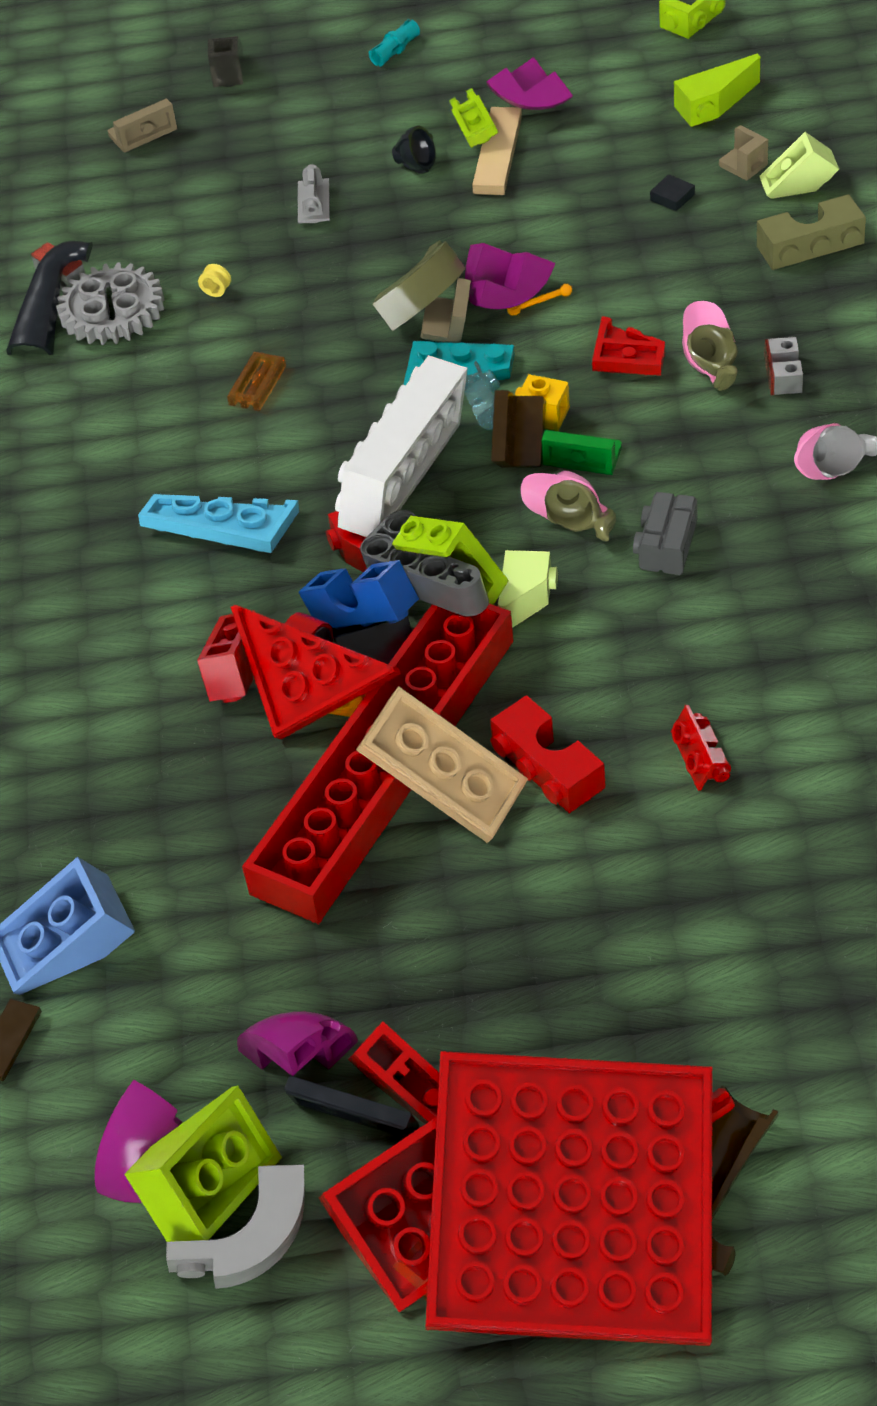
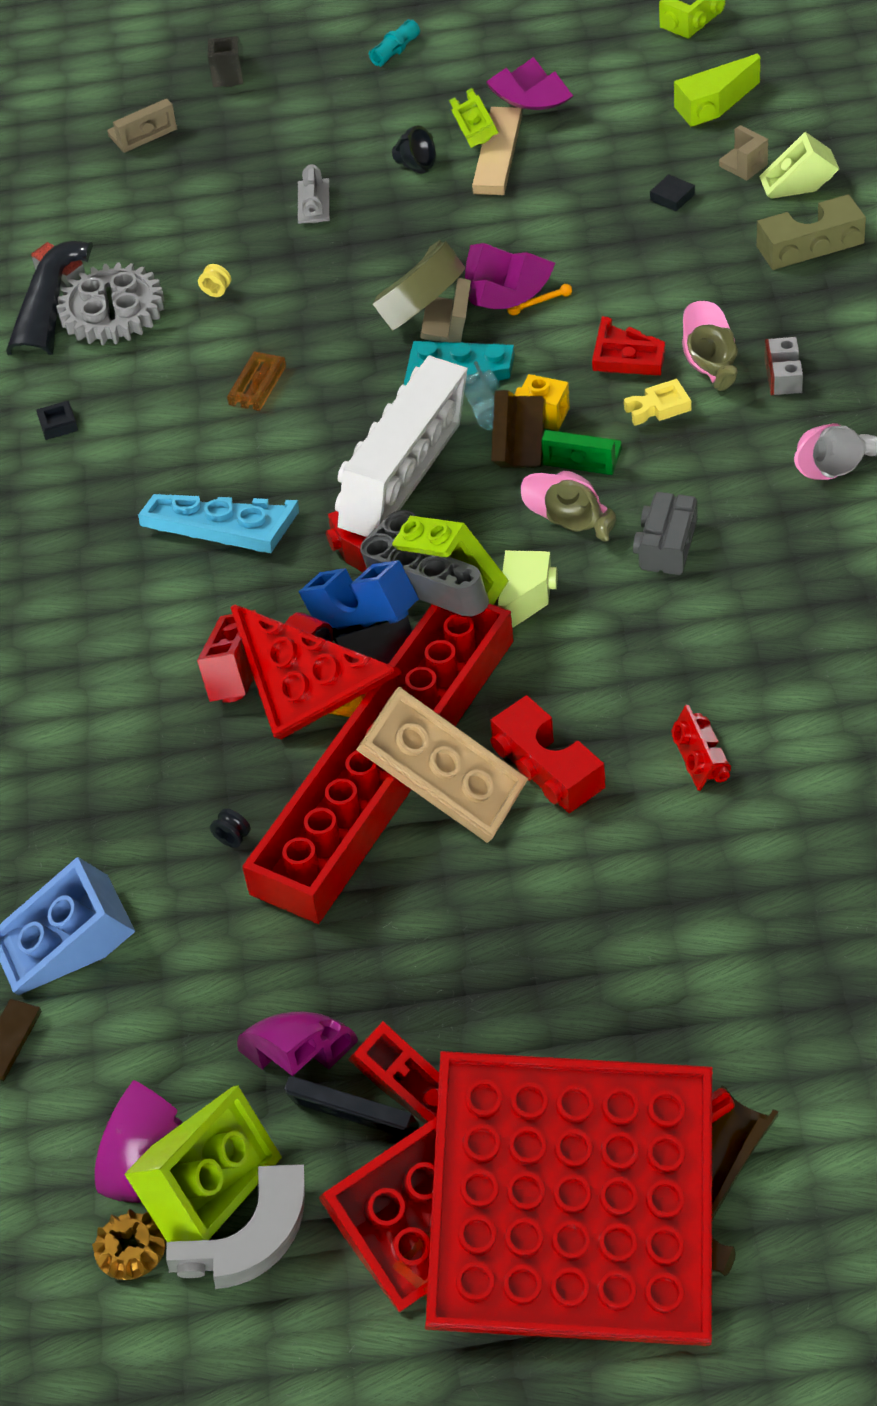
none -> black tile [36,401,78,440]
none -> pearl gold gear [92,1209,166,1280]
none -> black bush [210,809,251,848]
none -> light yellow plate [624,379,691,426]

